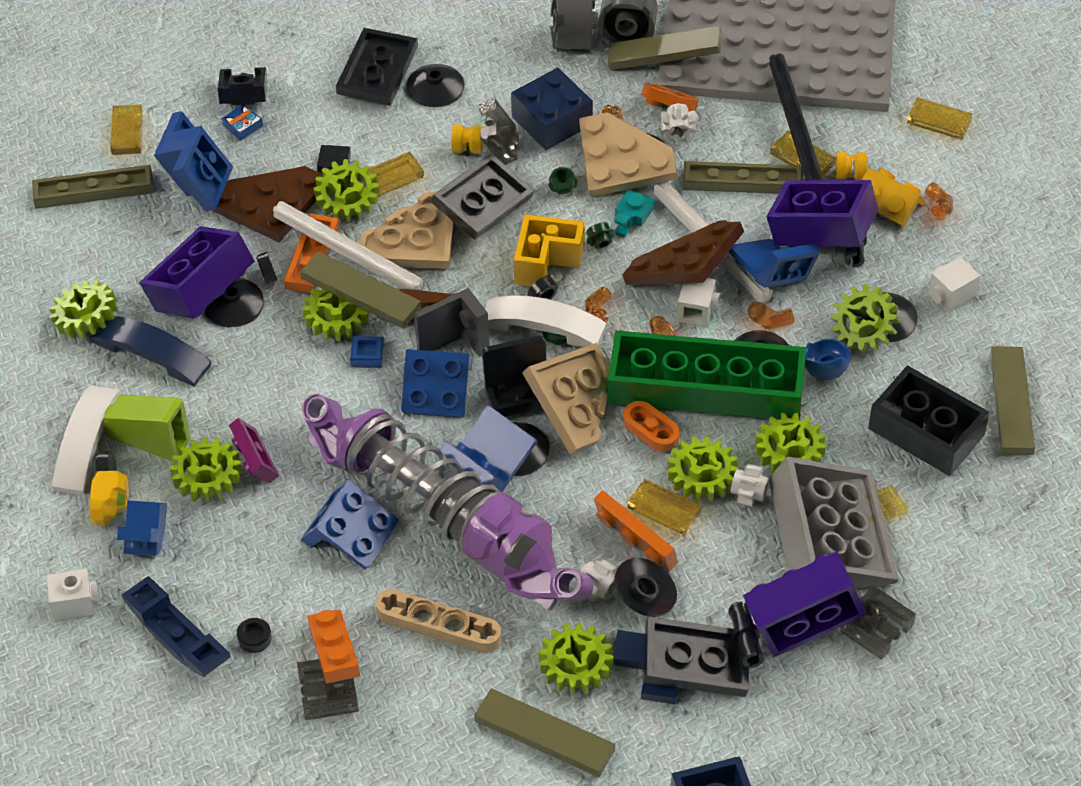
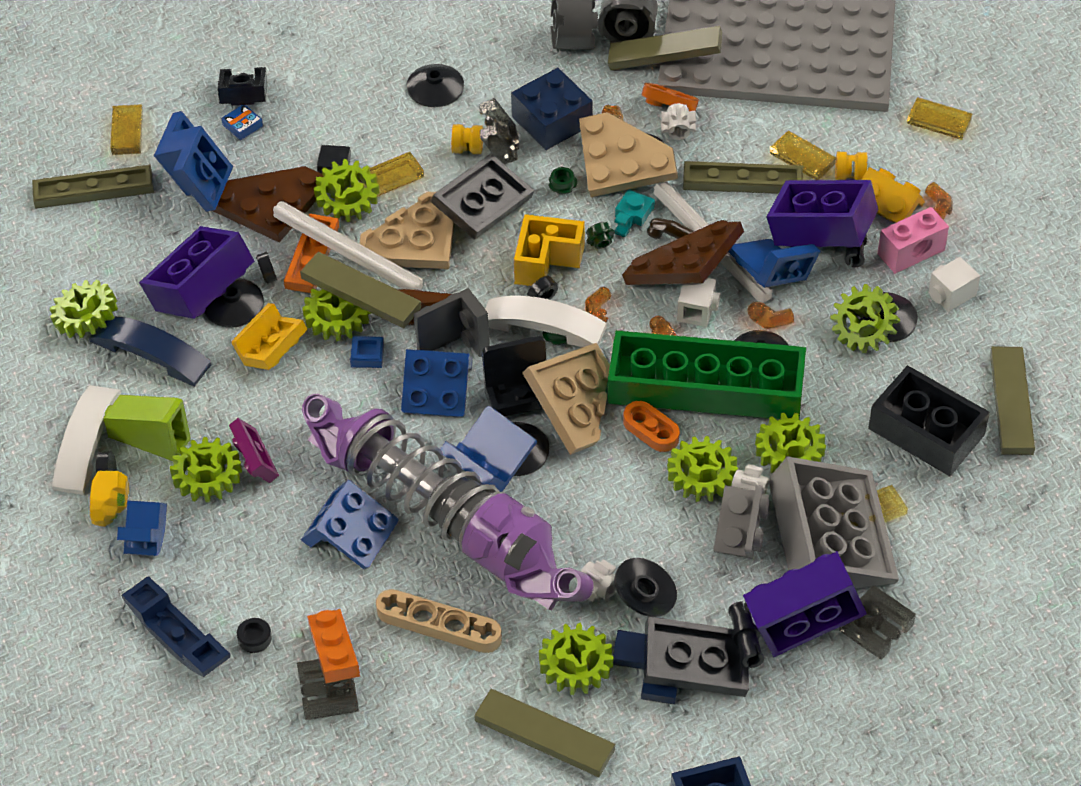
white brick [47,569,100,621] -> none
black plate [336,27,418,105] -> none
orange plate [594,490,678,571] -> none
clear yellow tile [628,479,701,536] -> none
black axle [769,53,824,180] -> none
blue hair [805,339,851,380] -> none
none -> yellow bracket [232,303,308,370]
none -> dark brown arm [647,218,693,239]
none -> light grey bracket [713,485,770,559]
none -> bright pink brick [877,207,949,274]

